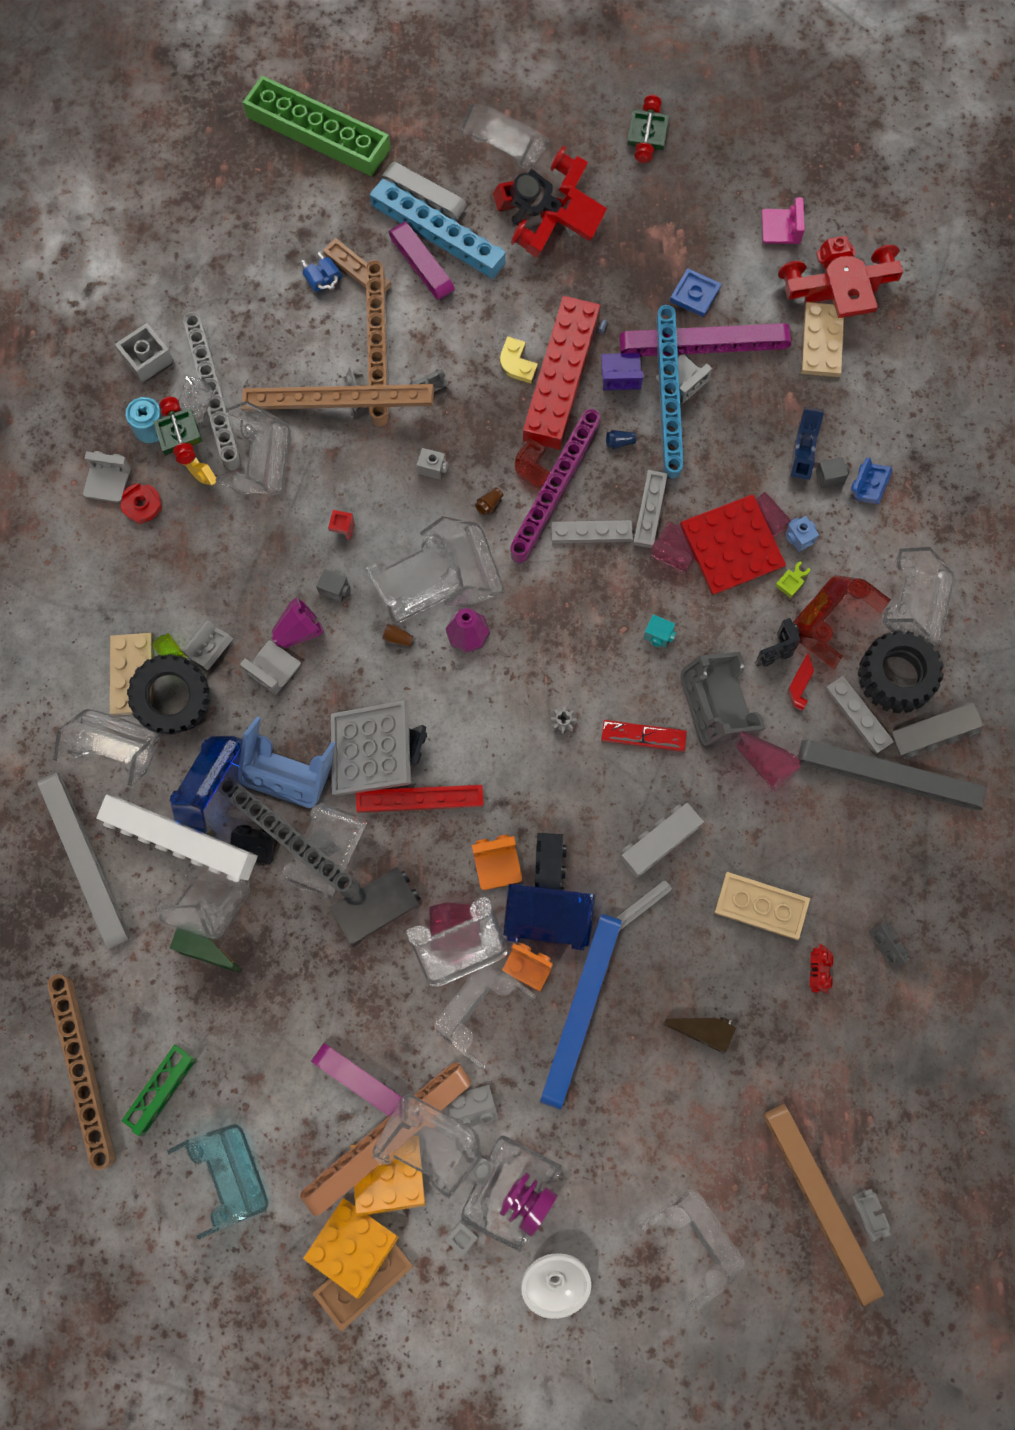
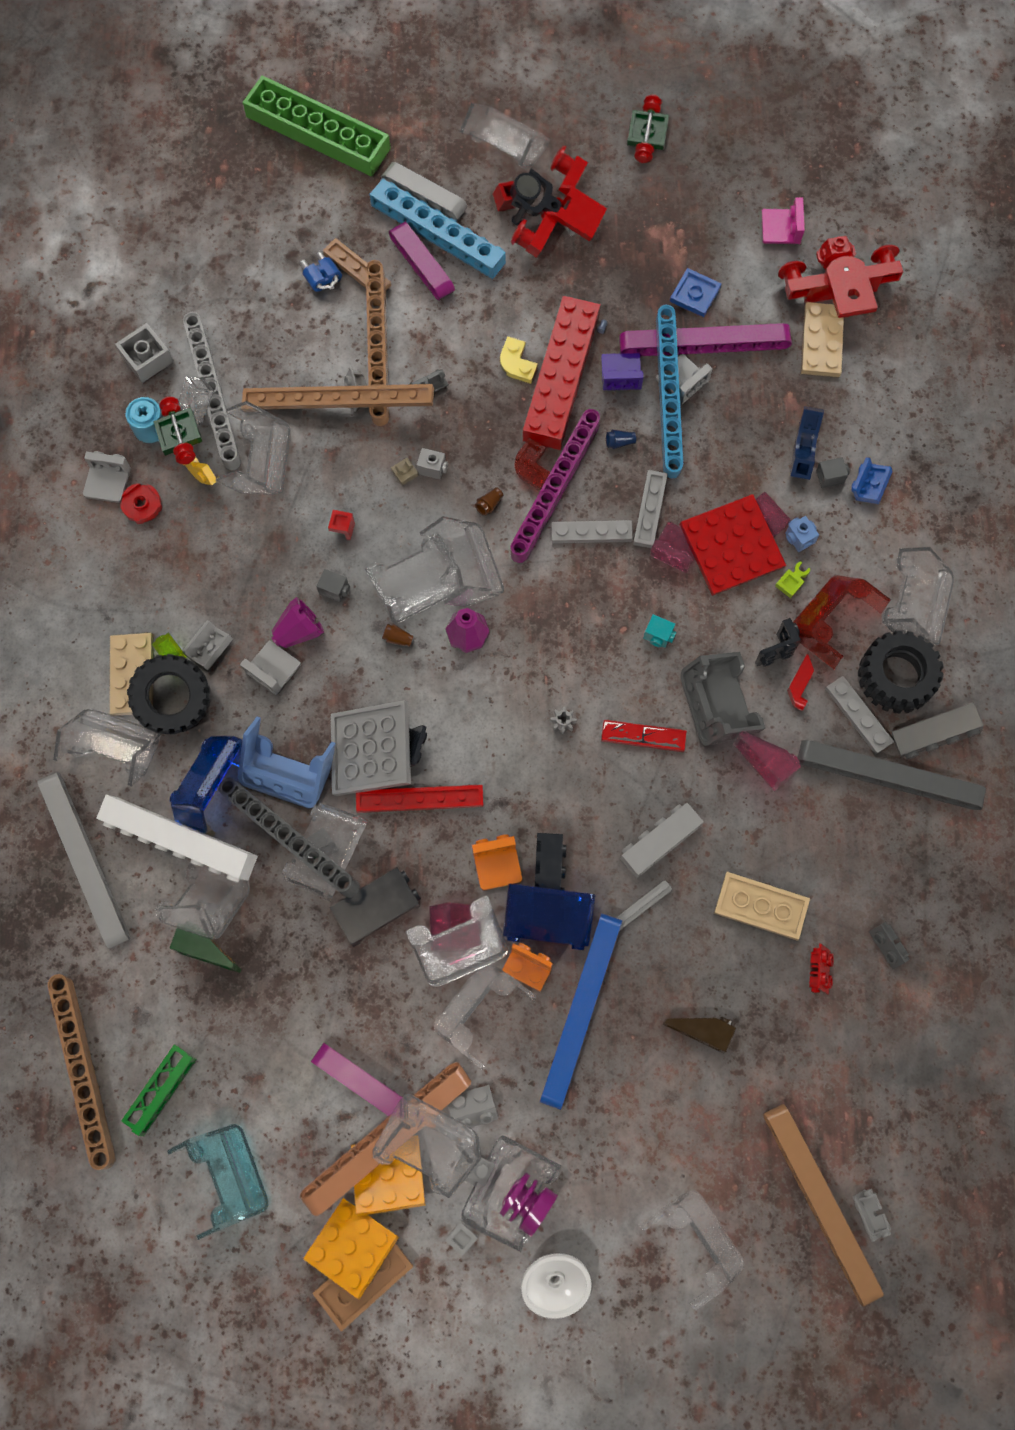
black bracket [230,825,276,864] -> none
none -> dark tan tile [391,458,418,486]

